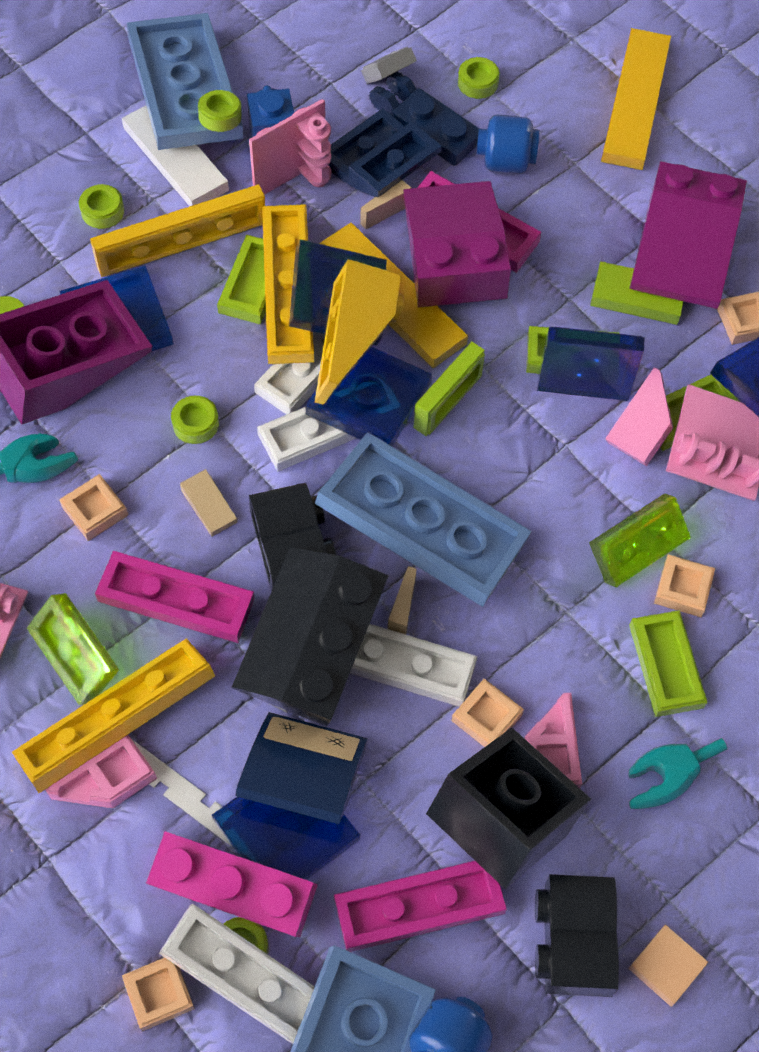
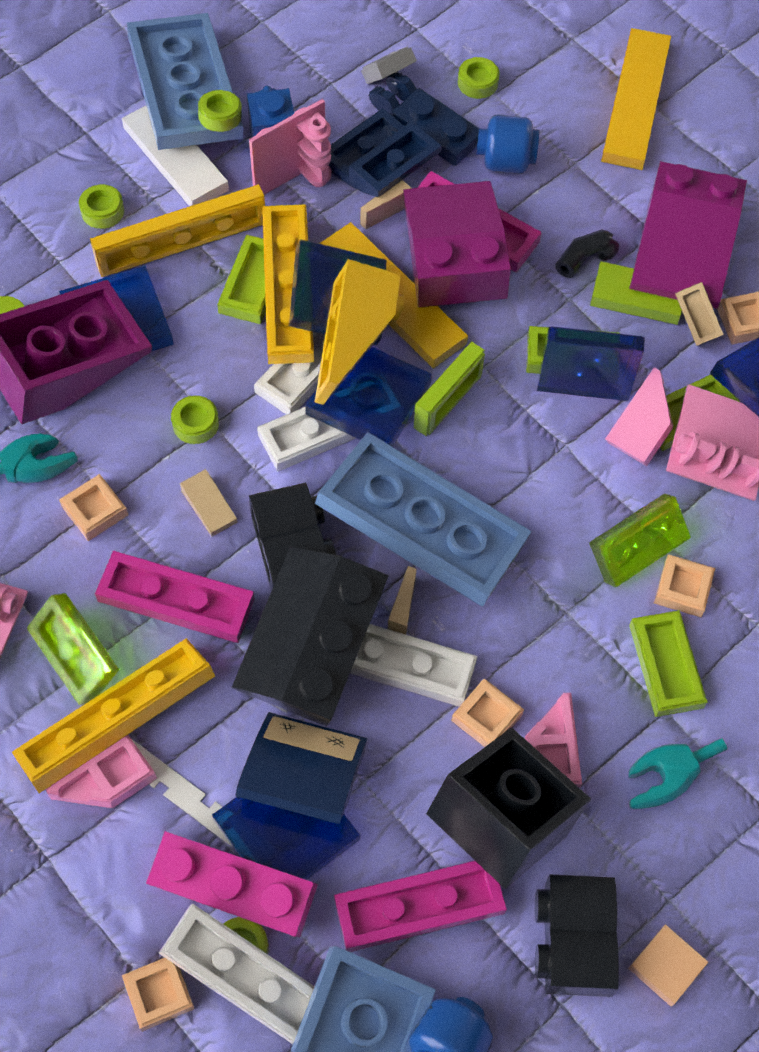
none -> black arm [555,229,619,278]
none -> tan piece [675,282,724,346]

